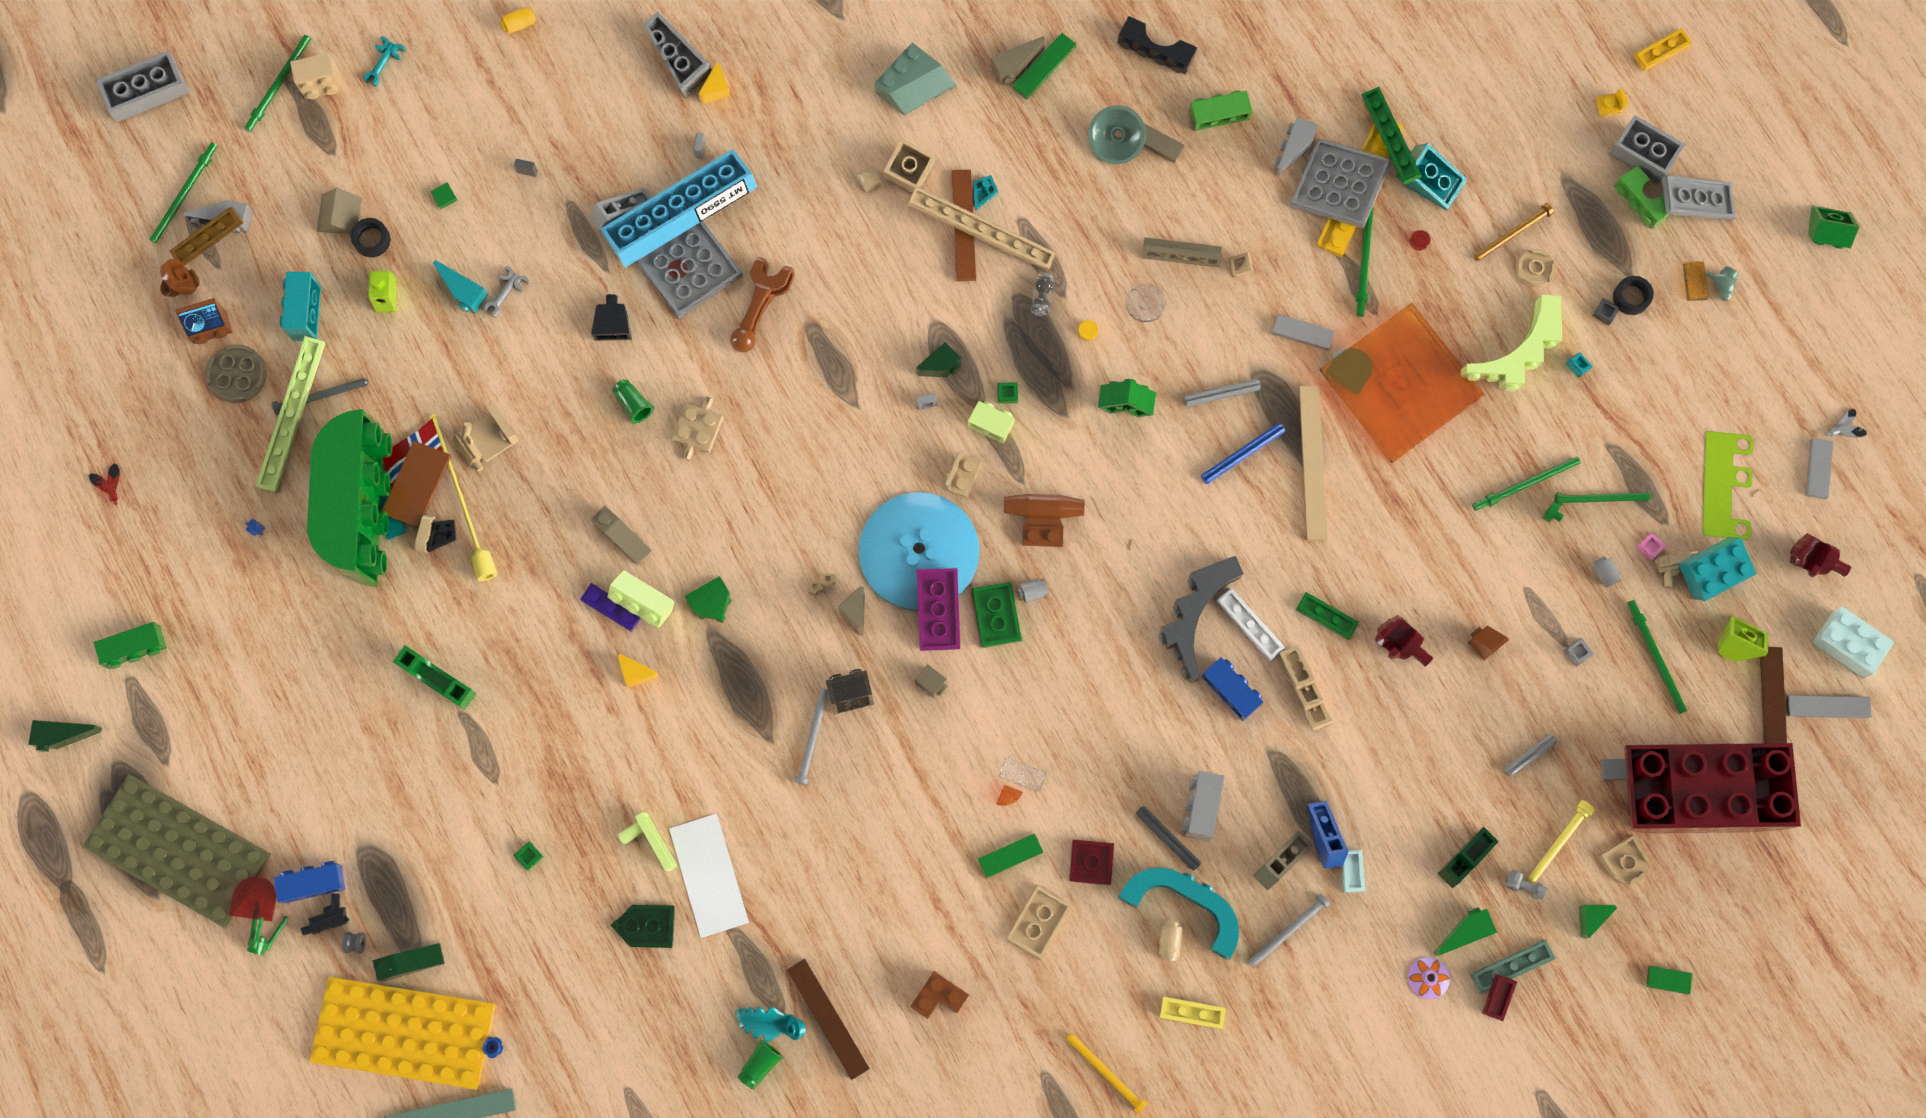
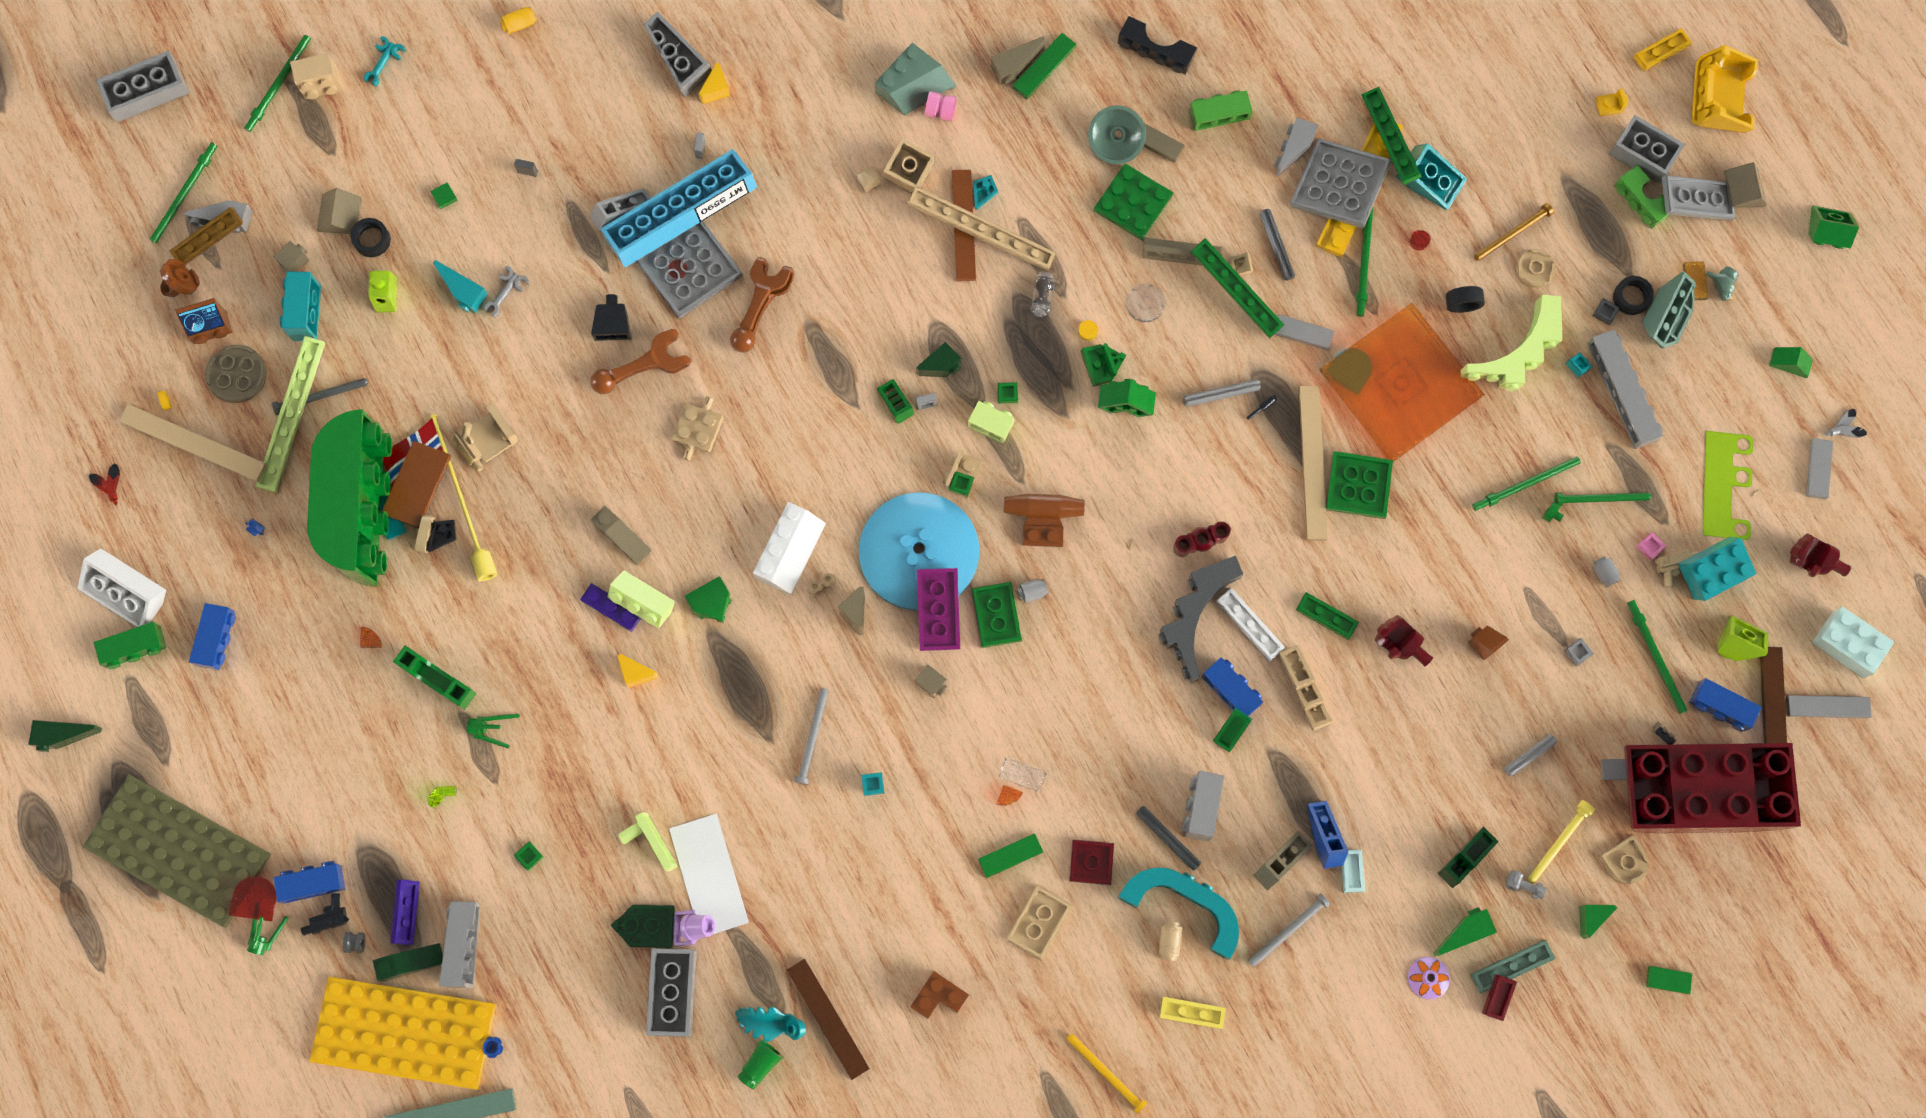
green plant [612,379,654,424] -> none
clear smoke brick [826,669,874,714] -> none
blue axle [1201,423,1285,484] -> none
none -> white slope [78,549,166,627]
none -> tan tile [119,404,268,482]
none -> yellow tile [157,390,172,411]
none -> blue brick [189,603,236,670]
none -> dark tan brick [273,241,309,272]
none -> clear orange tile [360,627,382,648]
none -> dark purple plate [390,880,420,945]
none -> clear neon green arm [428,786,457,807]
none -> light grey wedge [439,901,480,989]
none -> green plant [467,714,520,748]
none -> dark orange piece [590,329,692,394]
none -> light grey brick [646,948,697,1037]
none -> lavender piece [673,910,715,946]
none -> white slope [753,502,826,595]
none -> teal tile [861,772,885,796]
none -> green slope [877,379,914,423]
none -> bright pink wheel [925,91,957,121]
none -> green tile [949,471,974,497]
none -> green slope [1080,343,1126,387]
none -> green plate [1093,163,1174,241]
none -> dark red piece [1173,521,1231,557]
none -> green tile [1190,238,1284,339]
none -> green tile [1213,707,1252,753]
none -> black piece [1246,395,1277,420]
none -> dark grey axle [1260,209,1295,281]
none -> green plate [1326,451,1393,519]
none -> black tyre [1446,286,1485,313]
none -> light grey brick [1587,329,1663,449]
none -> sand green wedge [1643,272,1696,348]
none -> black tile [1653,722,1676,745]
none -> blue brick [1689,678,1762,732]
none -> yellow windscreen [1692,45,1758,133]
none -> dark tan slope [1724,162,1767,207]
none -> green slope [1769,347,1813,378]

